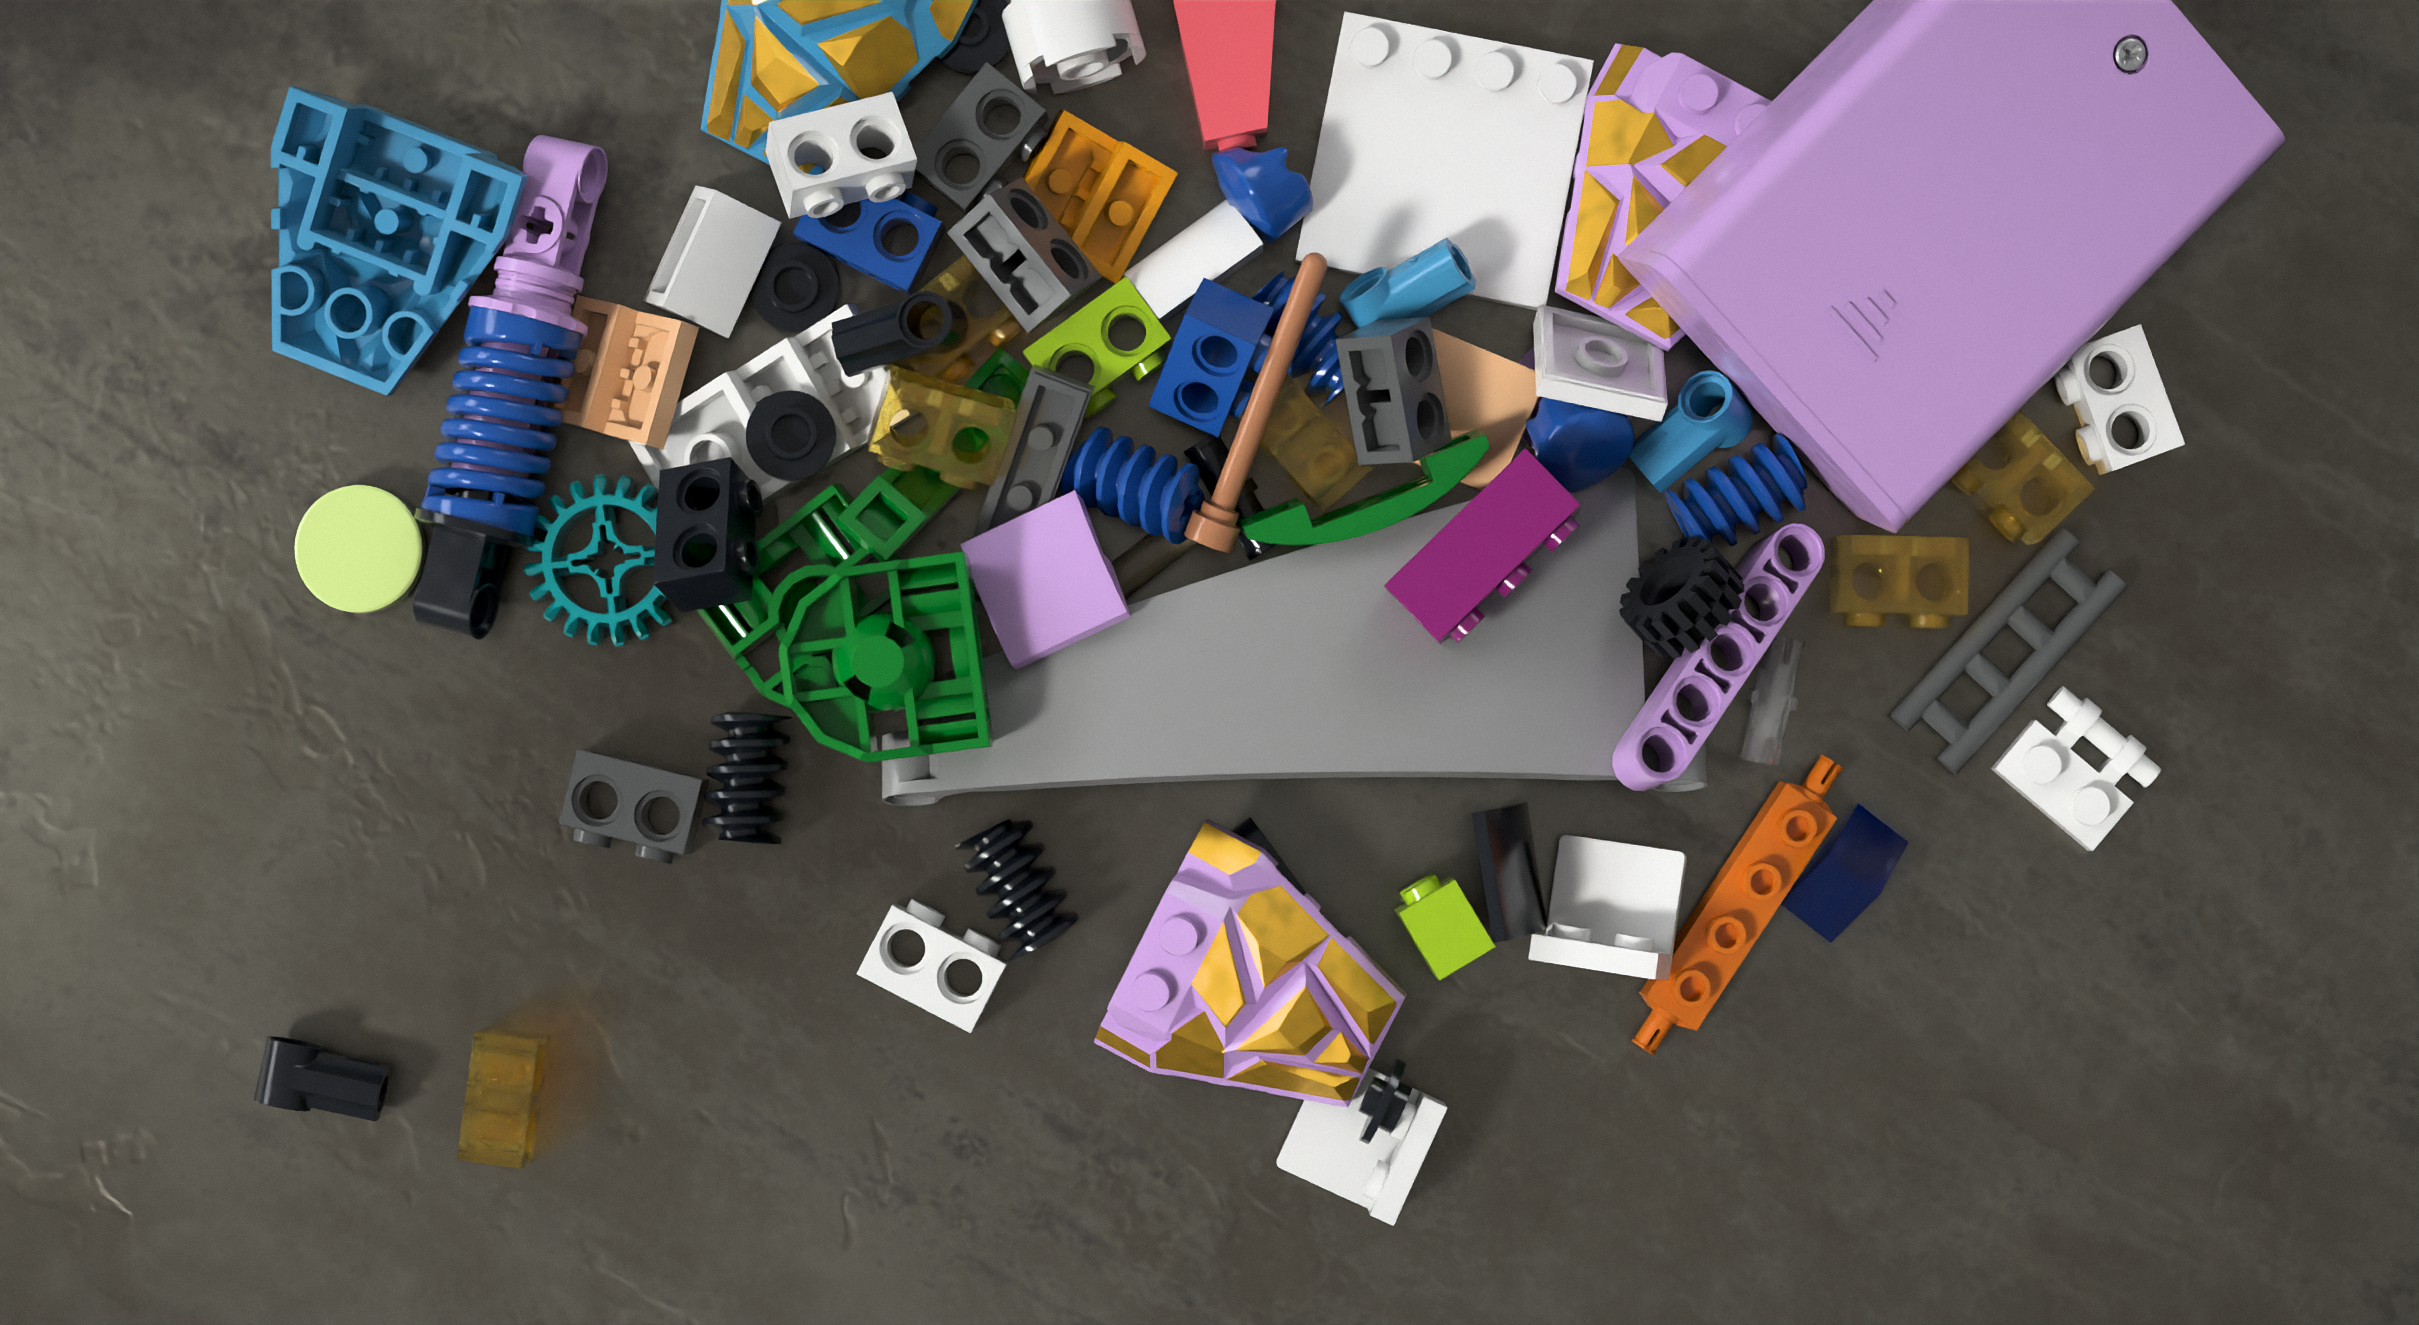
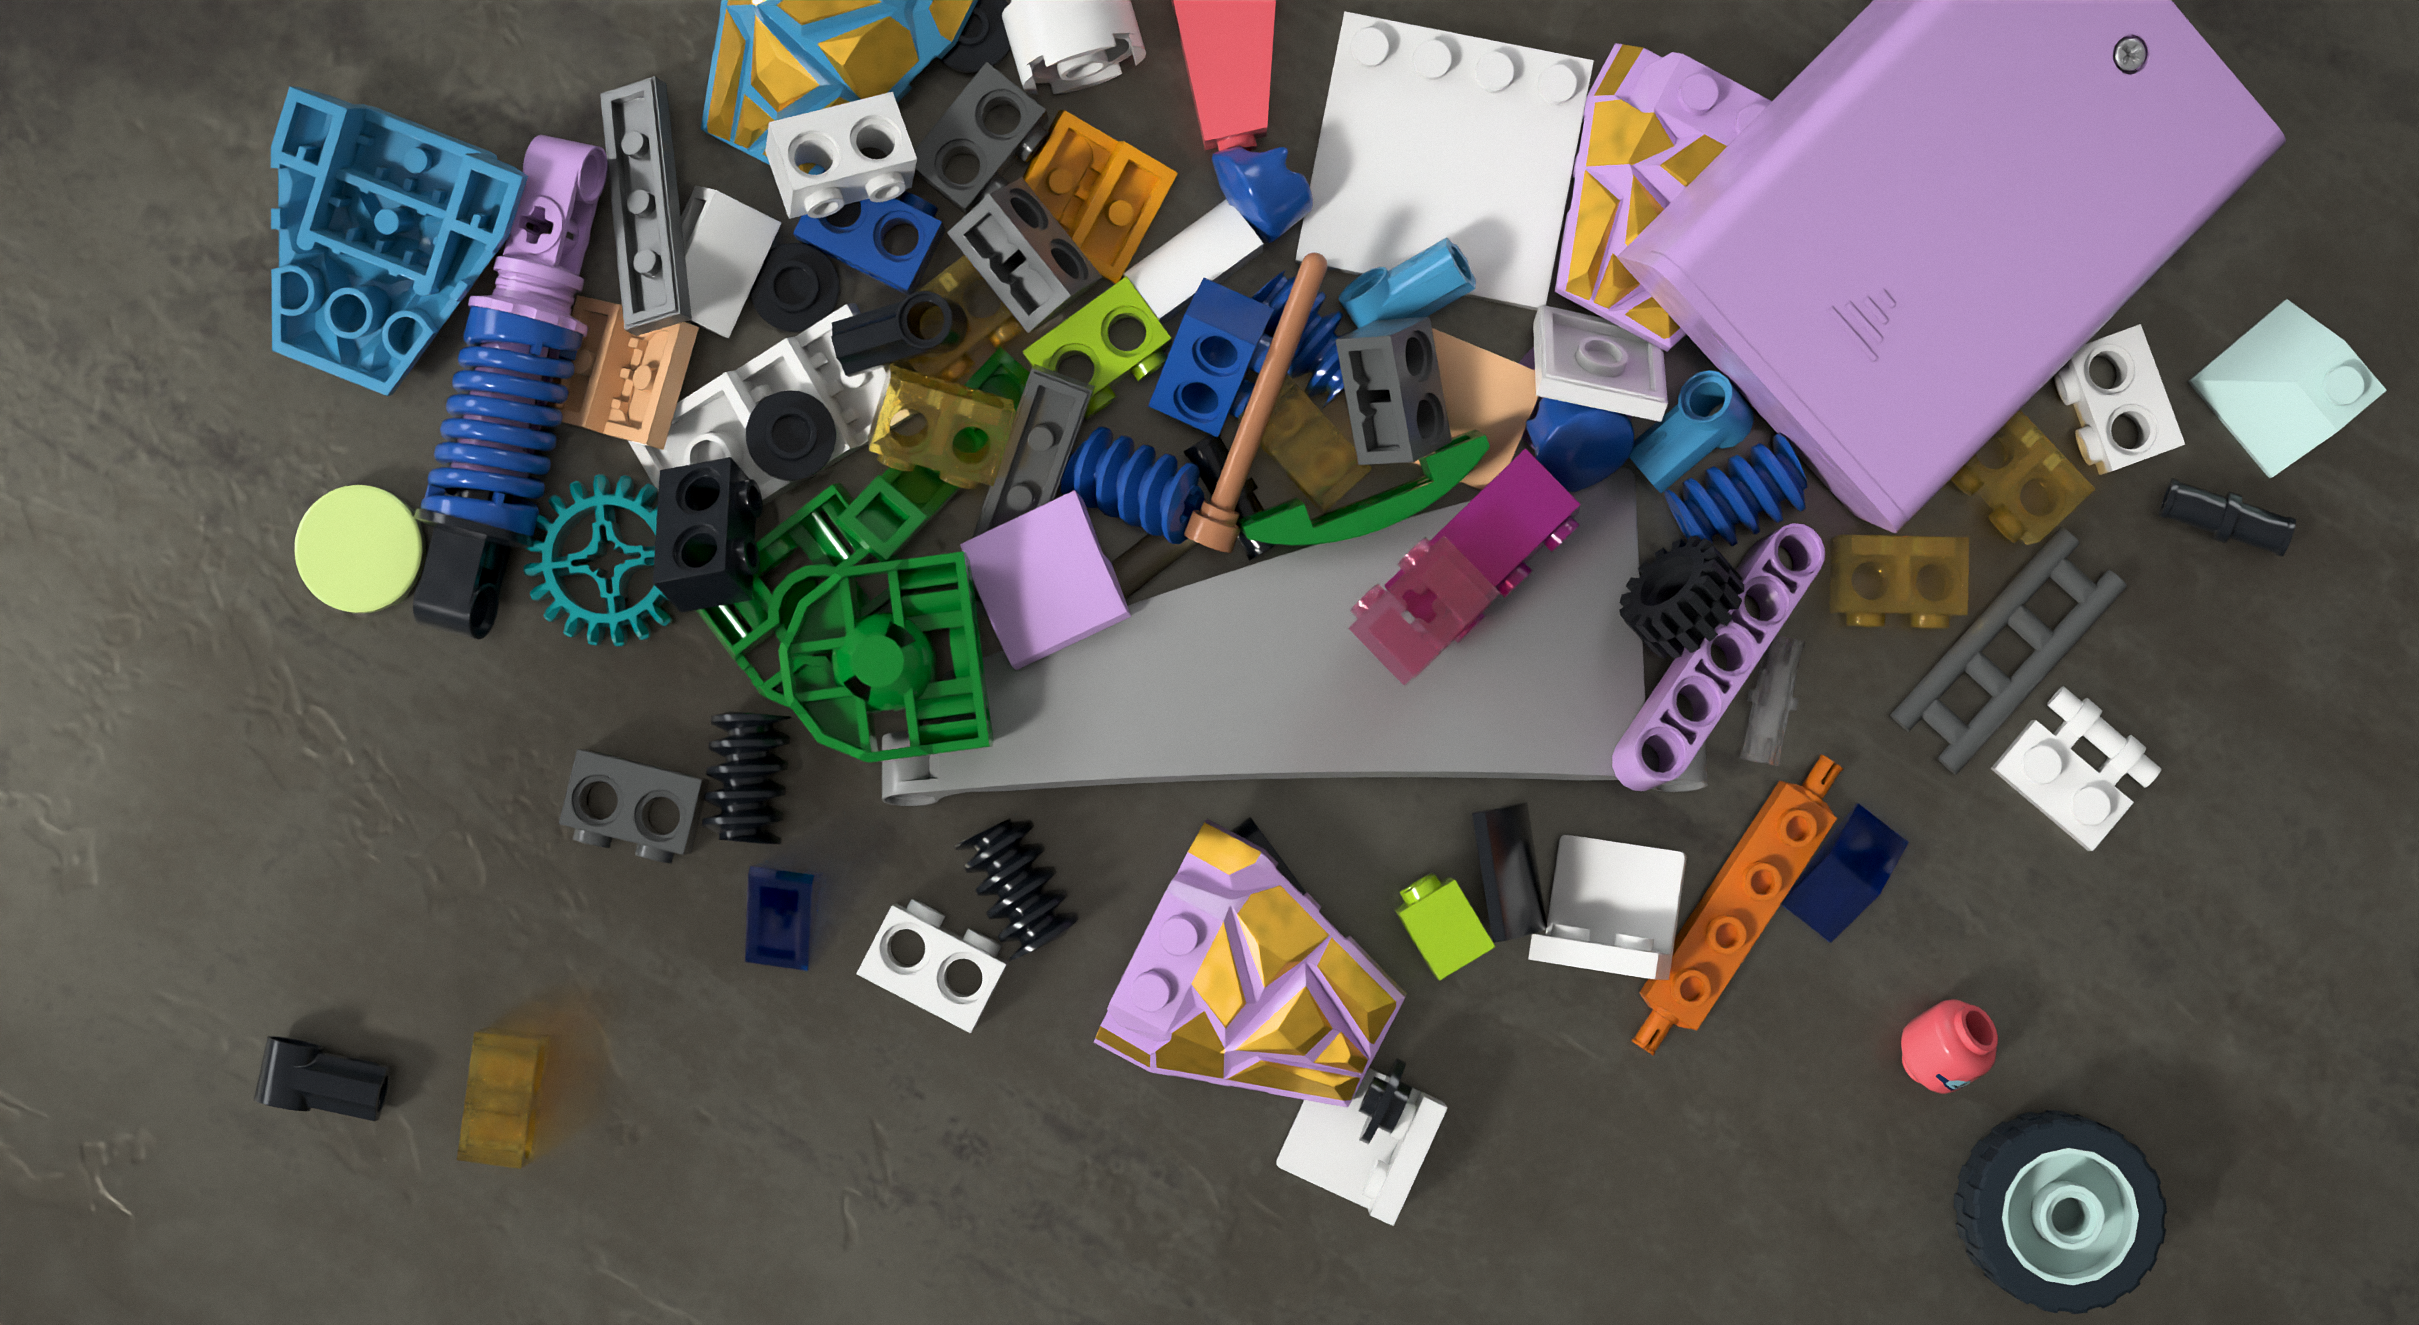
none -> dark grey tile [600,76,692,336]
none -> clear blue slope [745,864,823,971]
none -> clear pink brick [1348,536,1500,687]
none -> coral head [1901,999,1998,1094]
none -> wheel [1954,1110,2167,1314]
none -> black pin [2159,478,2296,557]
none -> light aqua slope [2187,299,2387,478]

